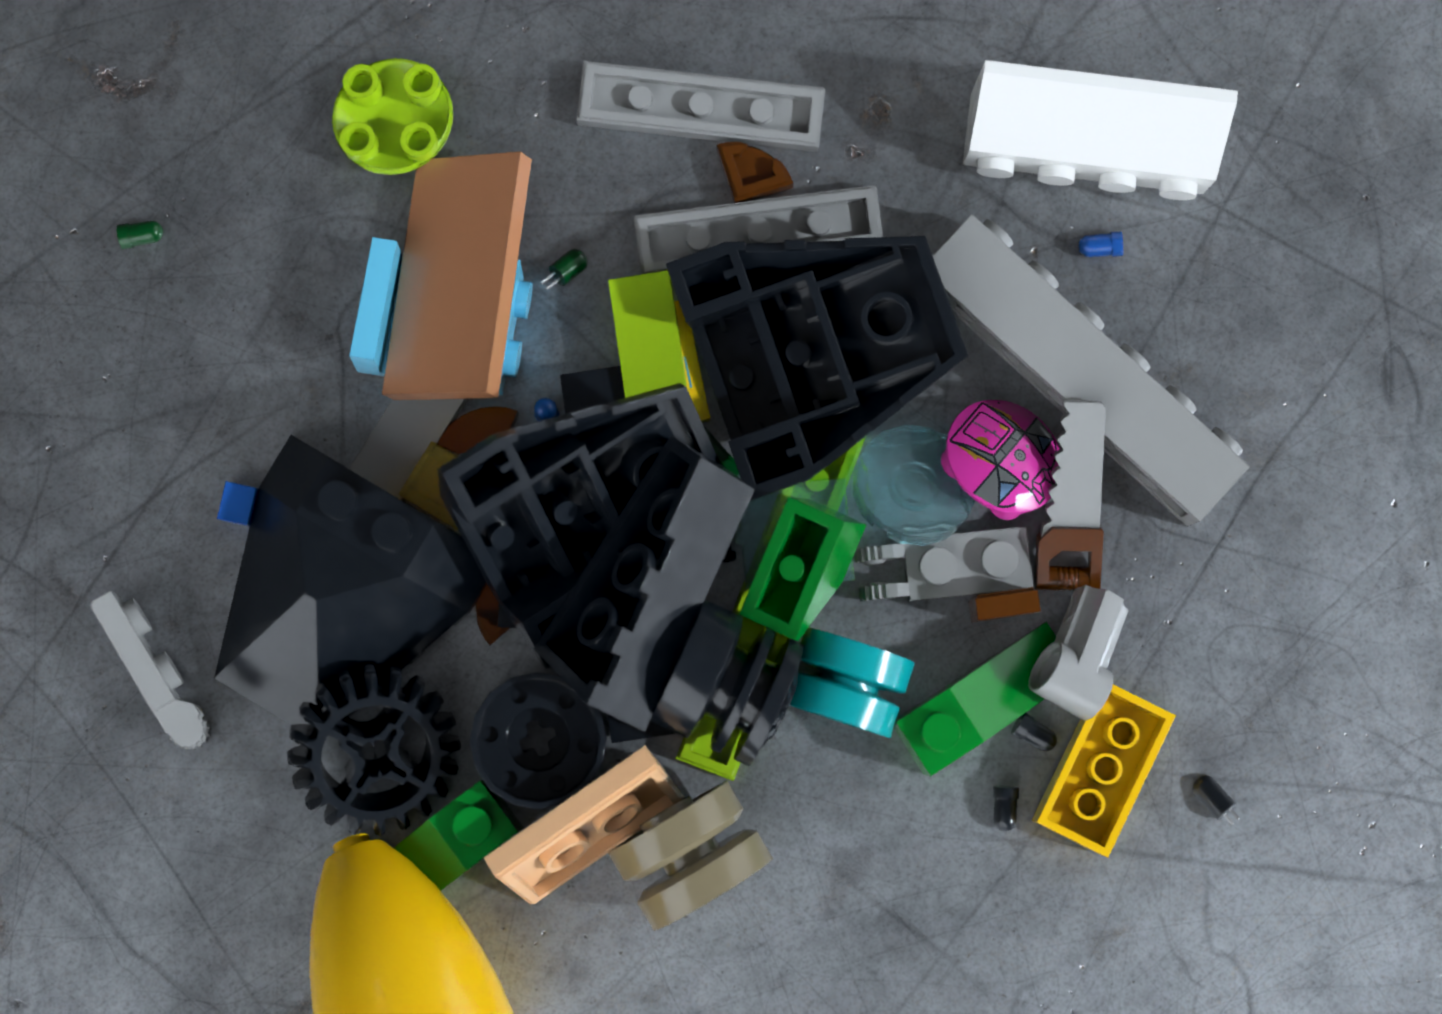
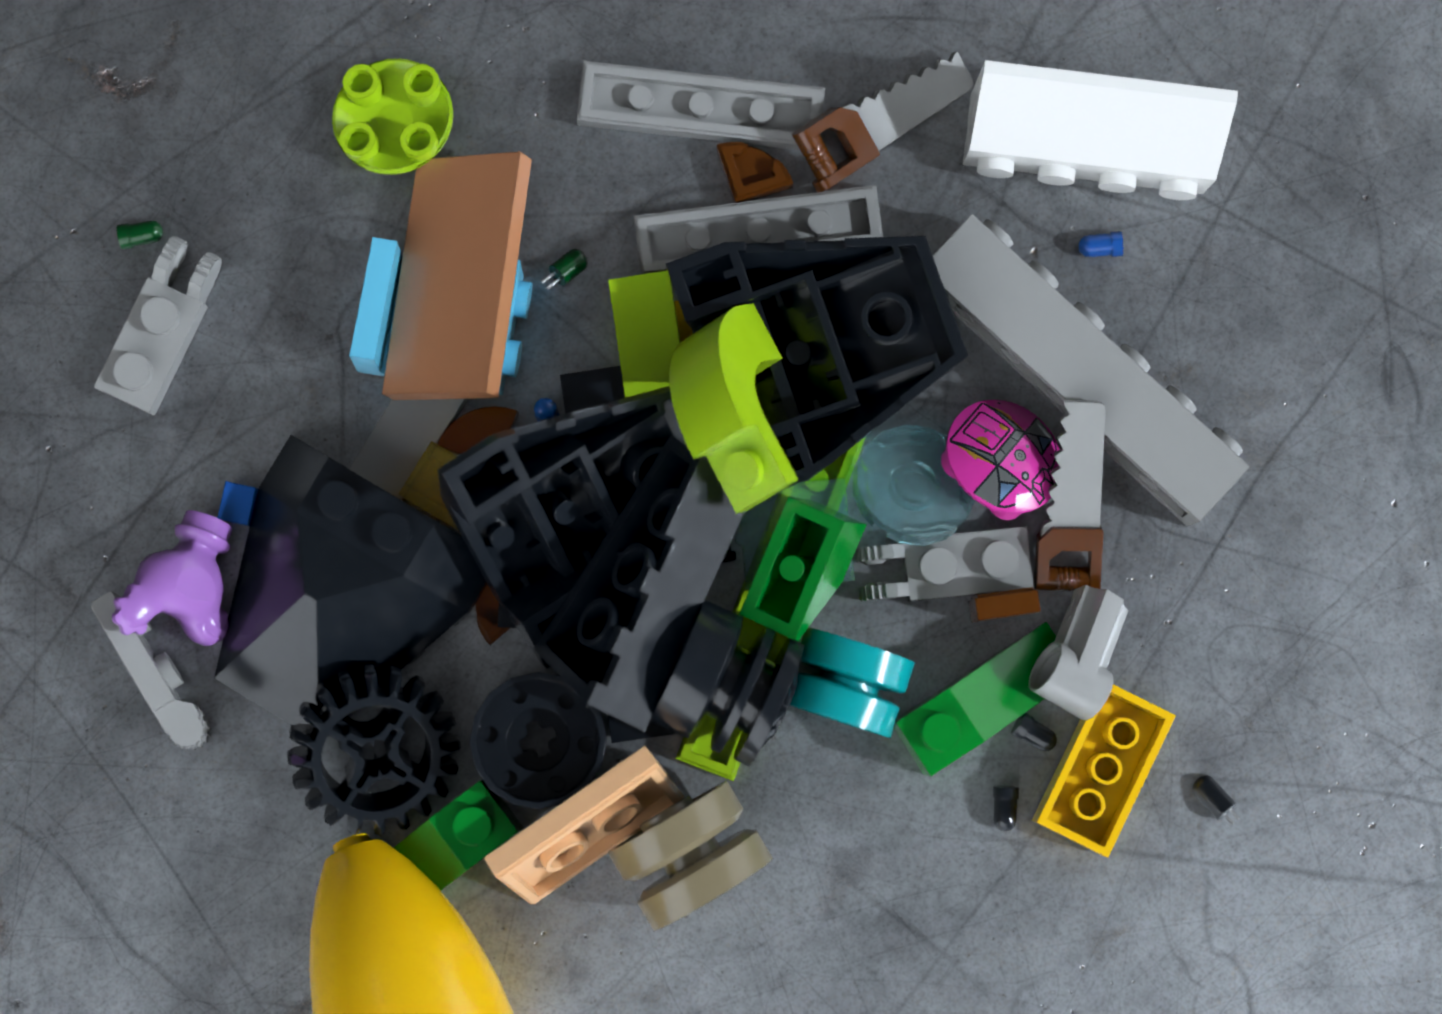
none -> light grey hinge [93,236,222,416]
none -> medium lavender animal [112,510,233,646]
none -> lime arch [669,304,798,514]
none -> piece [792,52,974,193]

